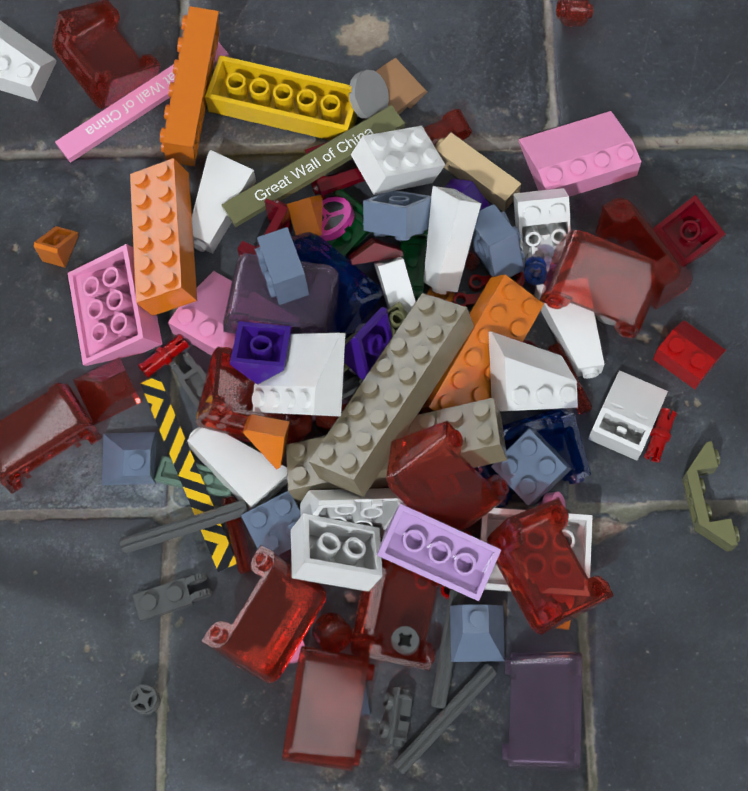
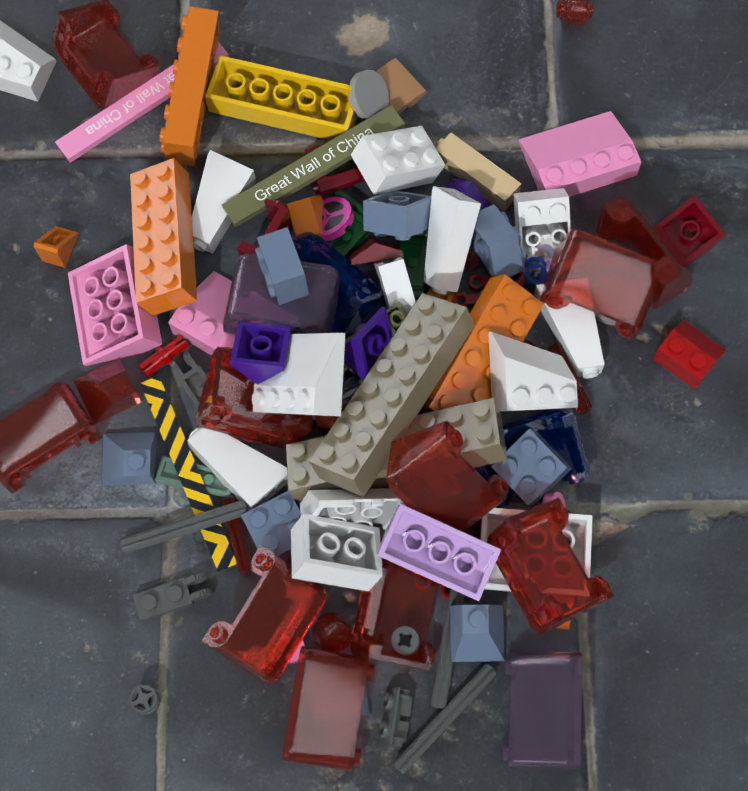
orange slope [243,414,289,470] -> none
clear red piece [424,109,472,147] -> none
white slope [588,370,668,460] -> none
red pin [644,408,677,463] -> none
olive slope [682,441,740,552] -> none

